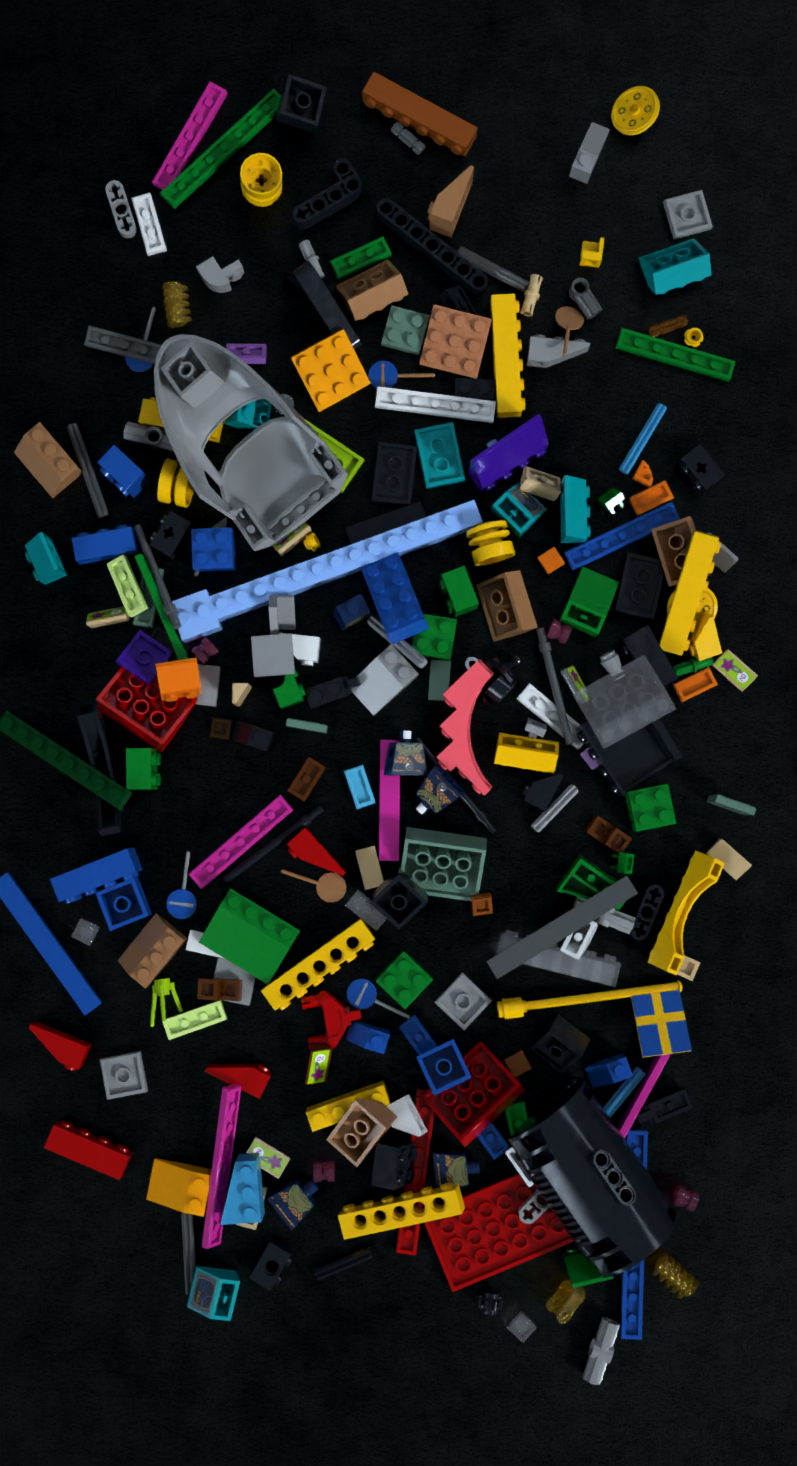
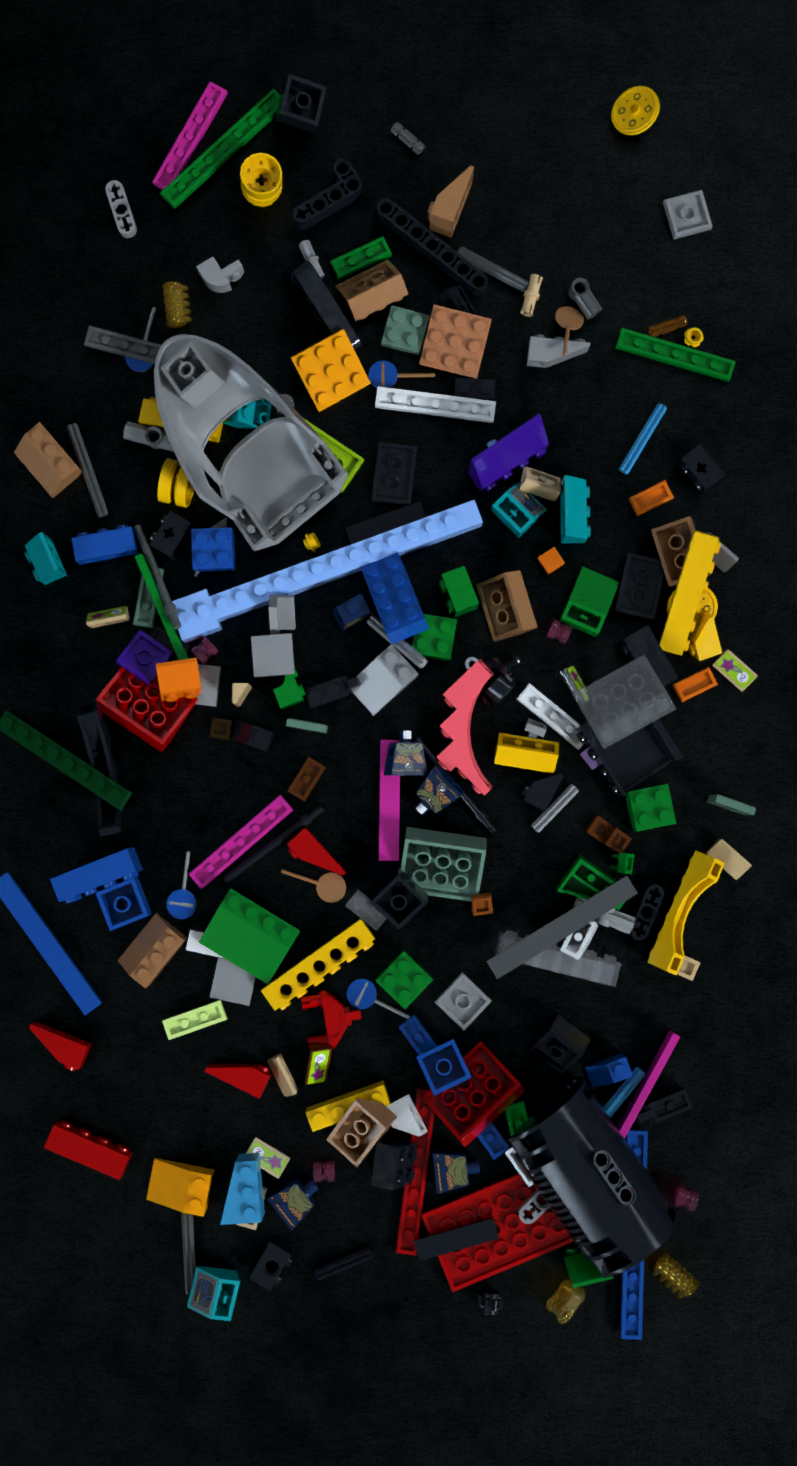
clear plate [71,918,100,946] -> none
blue brick [97,445,150,498] -> none
light grey tile [100,1051,148,1100] -> none
yellowish green plate [107,555,148,617] -> none
green brick [126,748,161,790] -> none
white tile [131,193,167,256] -> none
lime plant [150,978,183,1027] -> none
reddish brown slope [197,978,243,1001] -> none
dark pink tile [202,1084,241,1249] -> none
medium lavender plate [226,344,267,364] -> none
tan slope [273,522,312,557] -> none
white slope [279,633,321,666] -> none
yellow brick [338,1182,465,1240] -> none
medium azure tile [344,765,376,809] -> none
blue slope [346,1020,390,1054] -> none
tan tile [355,846,384,890] -> none
dark orange brick [362,72,478,156] -> none
teal tile [414,422,465,489] -> none
sand green tile [428,660,451,701] -> none
yellow wheel [466,520,515,566] -> none
yellow brick [490,294,525,418] -> none
flag [497,980,692,1058] -> none
dark orange tile [504,1049,532,1077] -> none
clear plate [507,1311,537,1343] -> none
dark grey bar [536,627,574,745] -> none
blue tile [564,502,680,571] -> none
light grey slope [569,122,610,184] -> none
yellow panel [580,237,604,268] -> none
light grey piece [582,1317,620,1385] -> none
green tile [597,488,625,514] -> none
light grey cone [600,650,625,681] -> none
orange tile [632,460,653,488] -> none
teal slope [639,238,712,295] -> none
green axle [672,657,713,676] -> none
none -> tan slope [267,1054,298,1096]
none -> black tile [414,1217,499,1261]

